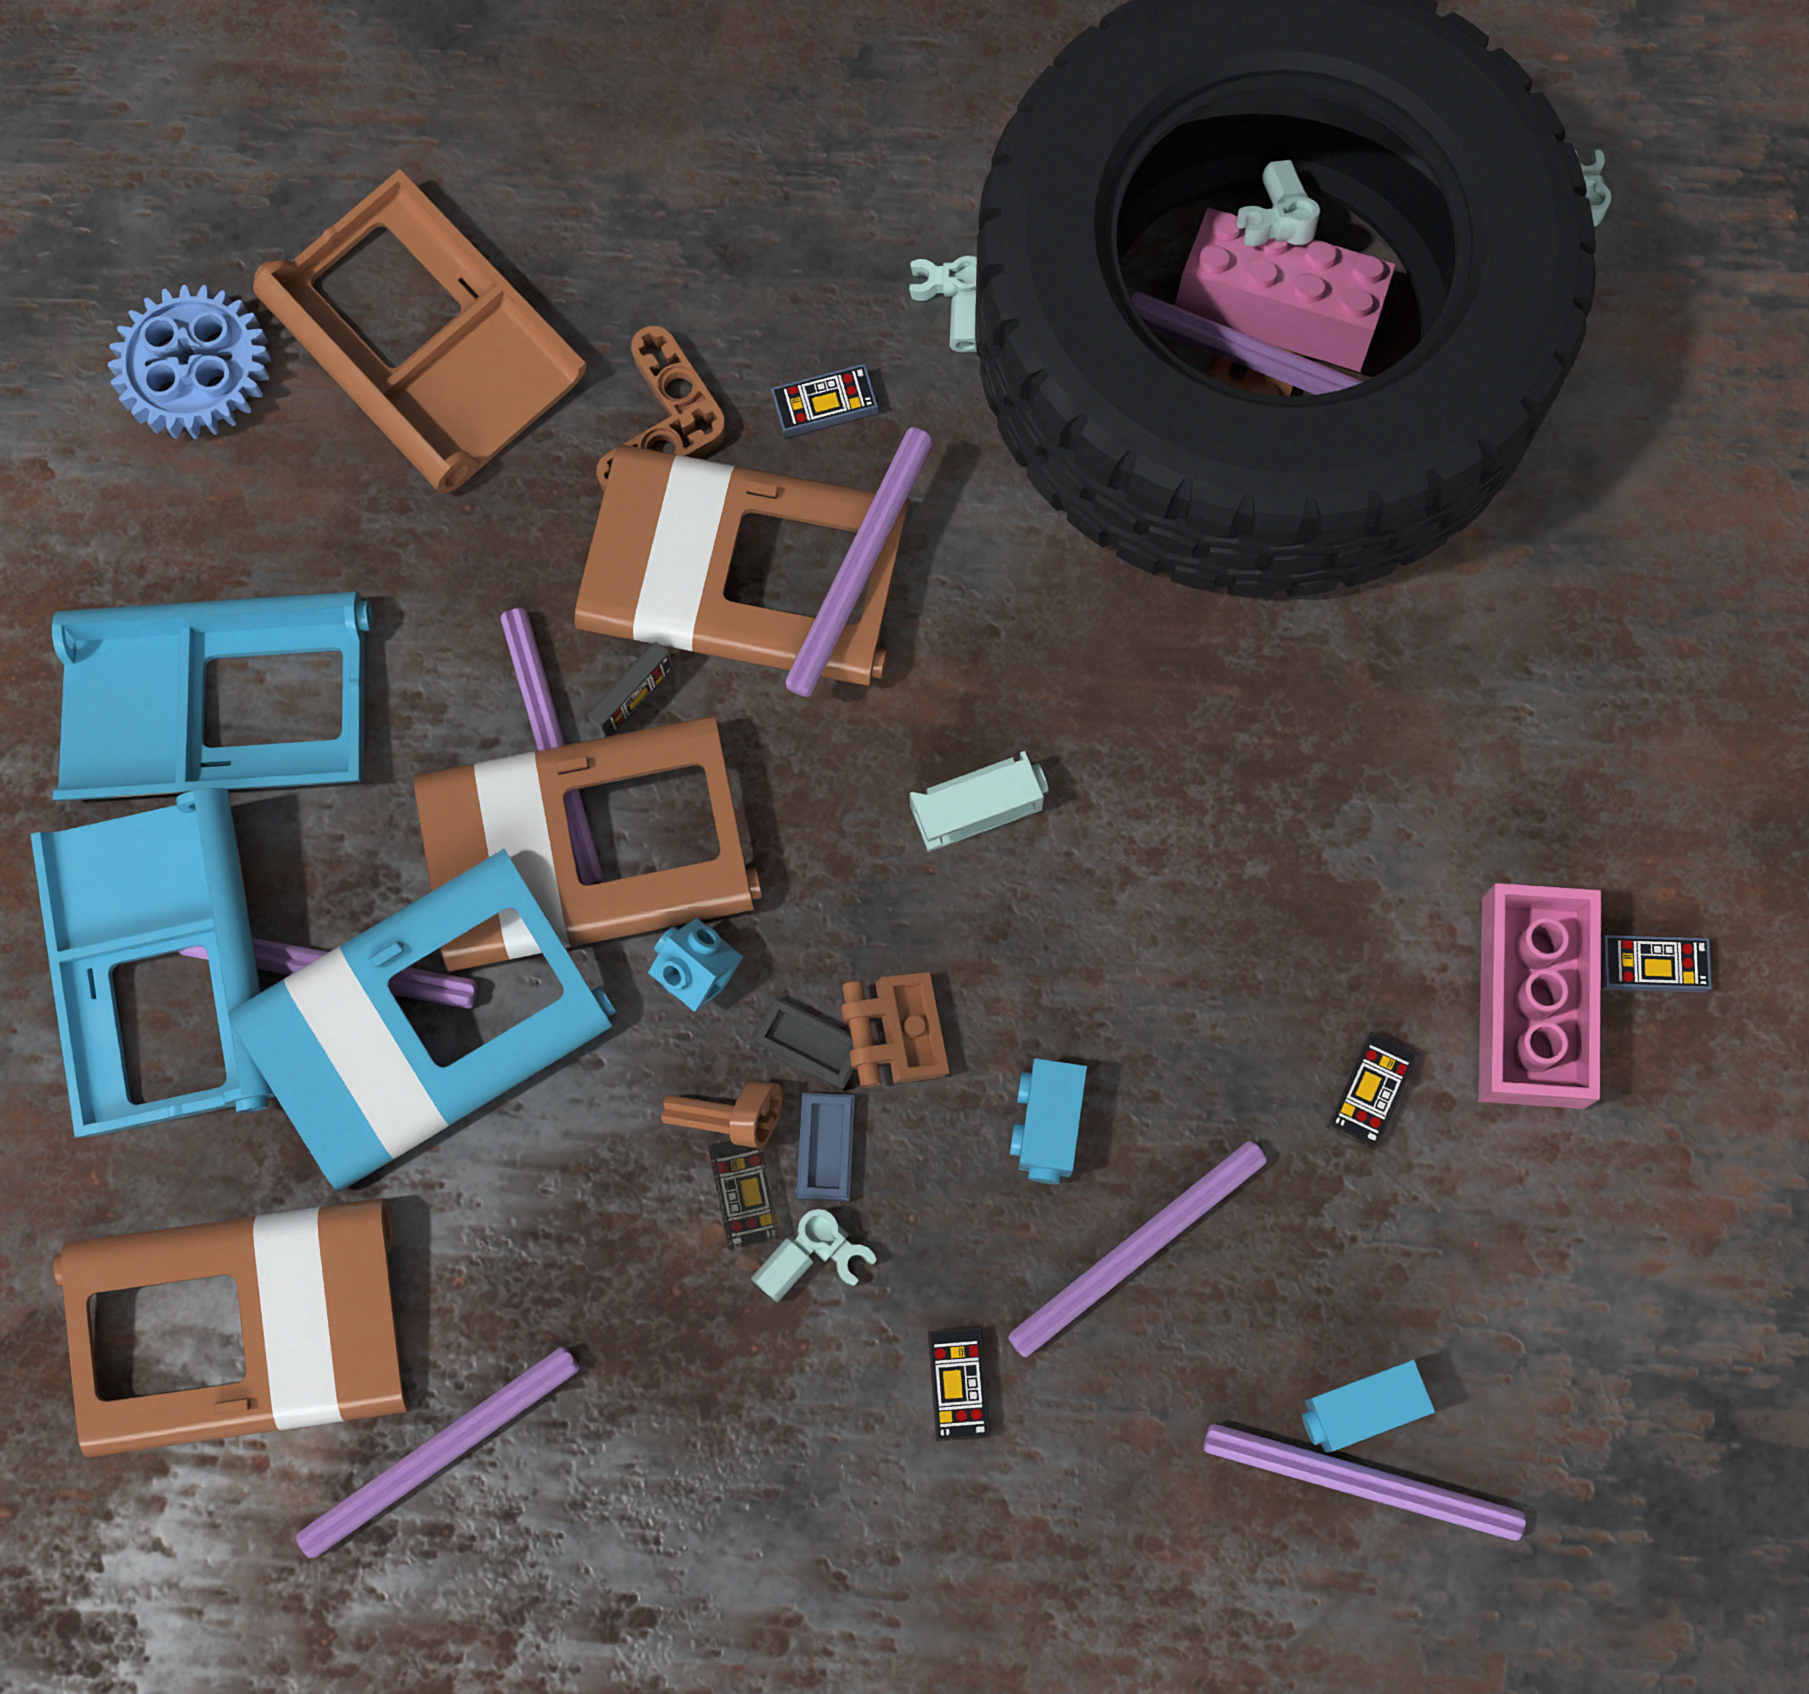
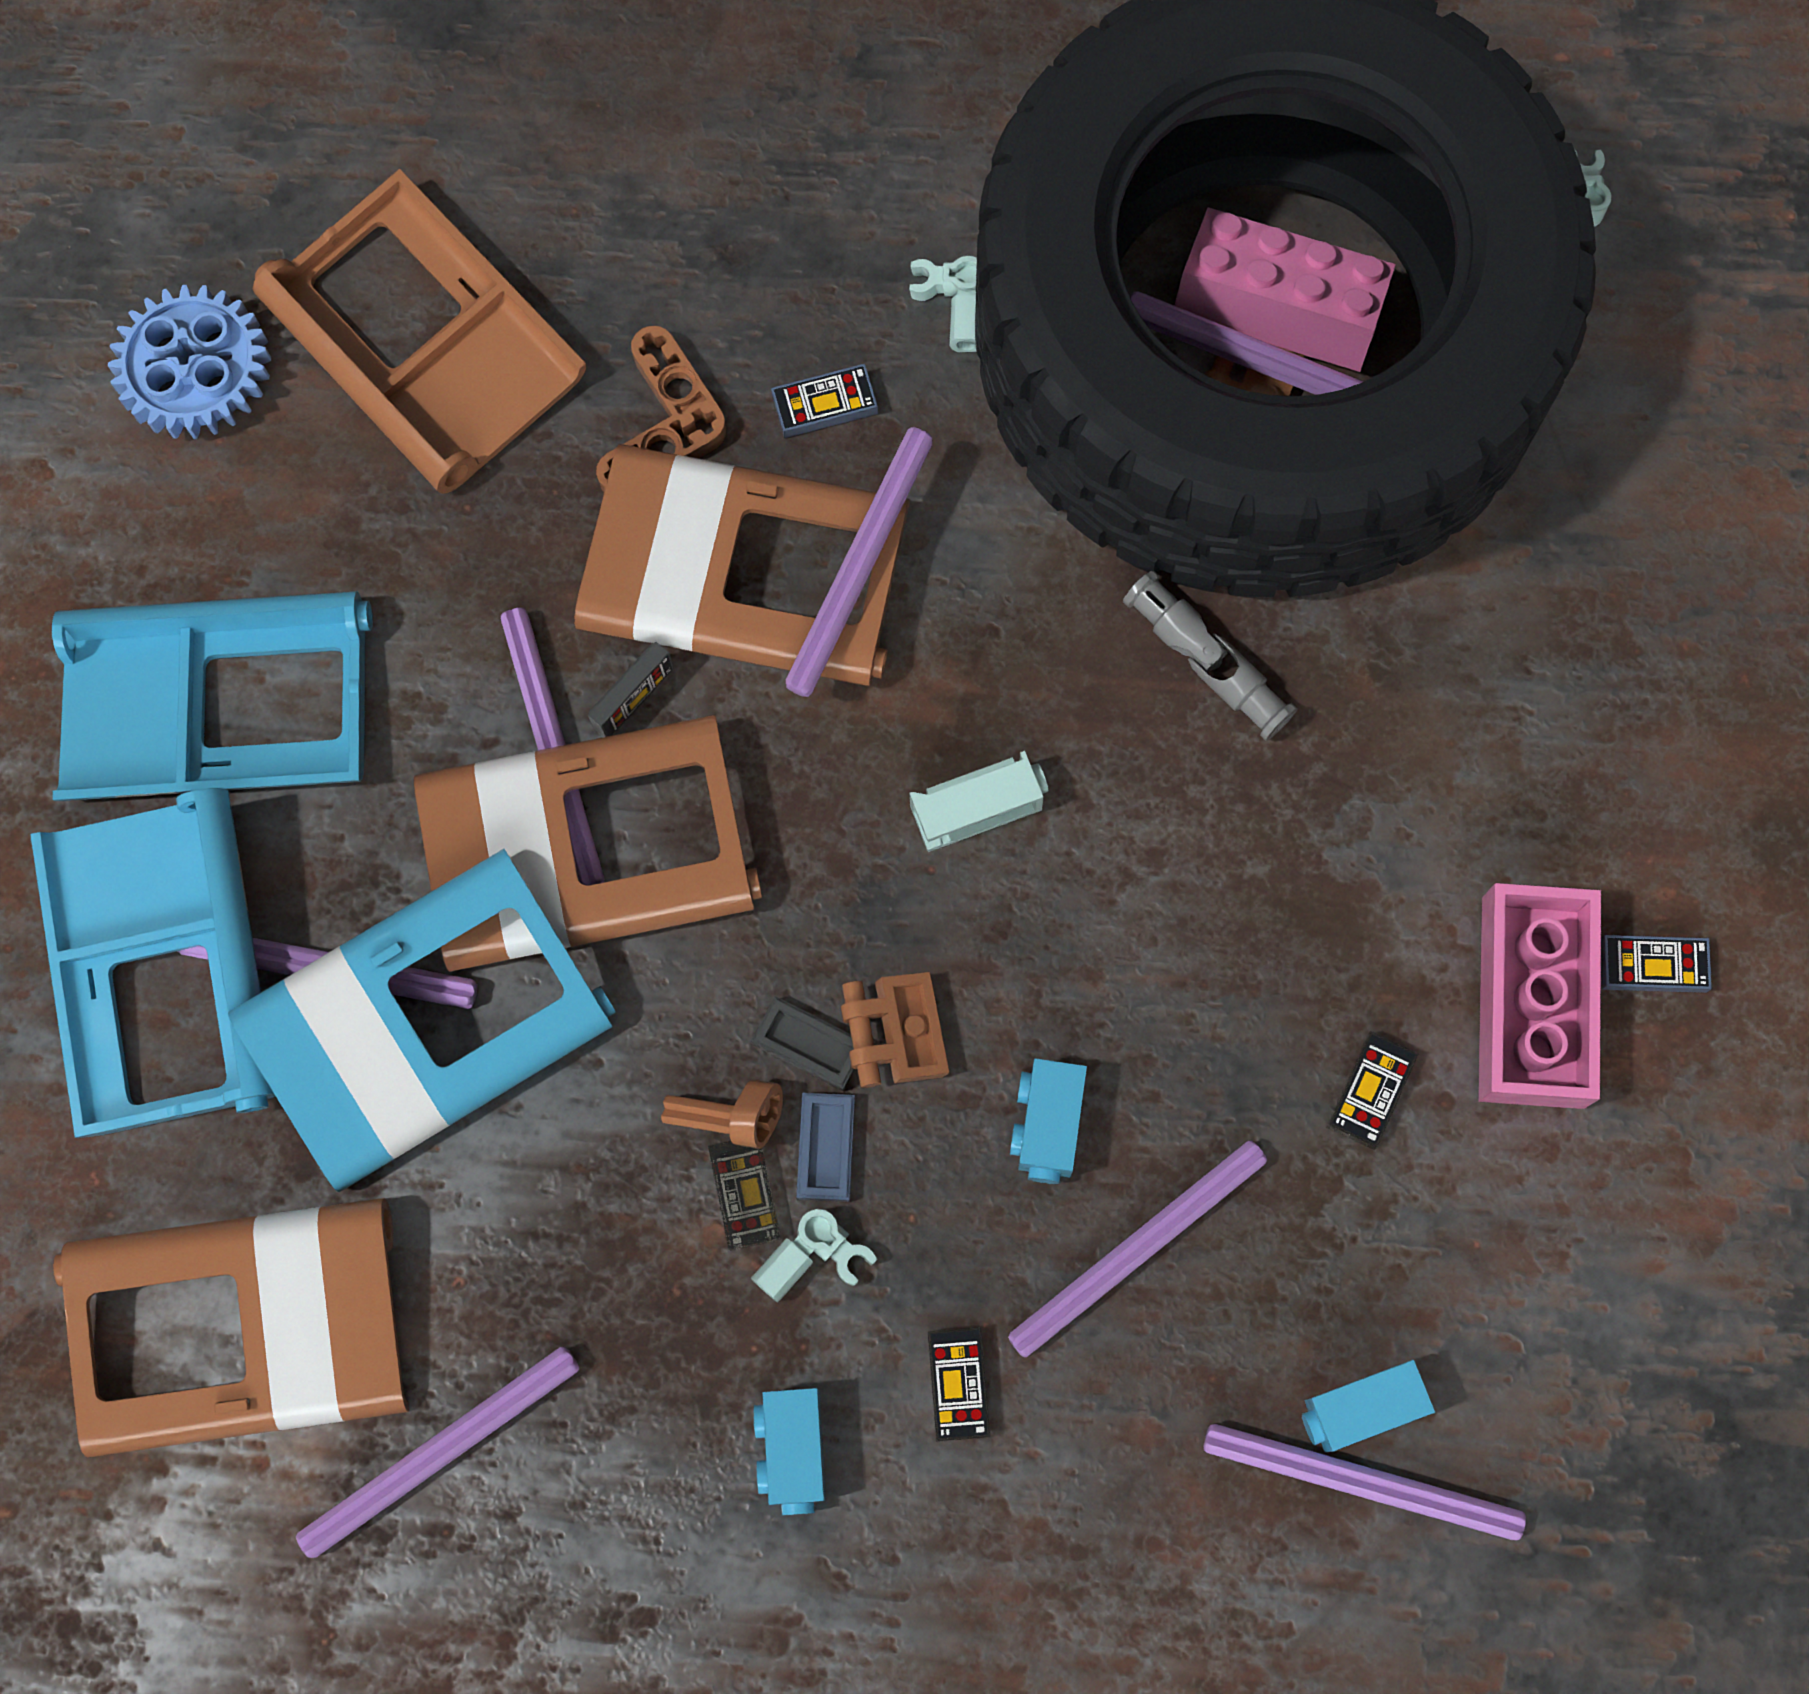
medium azure brick [648,918,743,1012] -> none
light aqua bar [1236,160,1320,246] -> none
none -> medium azure brick [754,1388,826,1515]
none -> light grey piece [1123,571,1298,741]

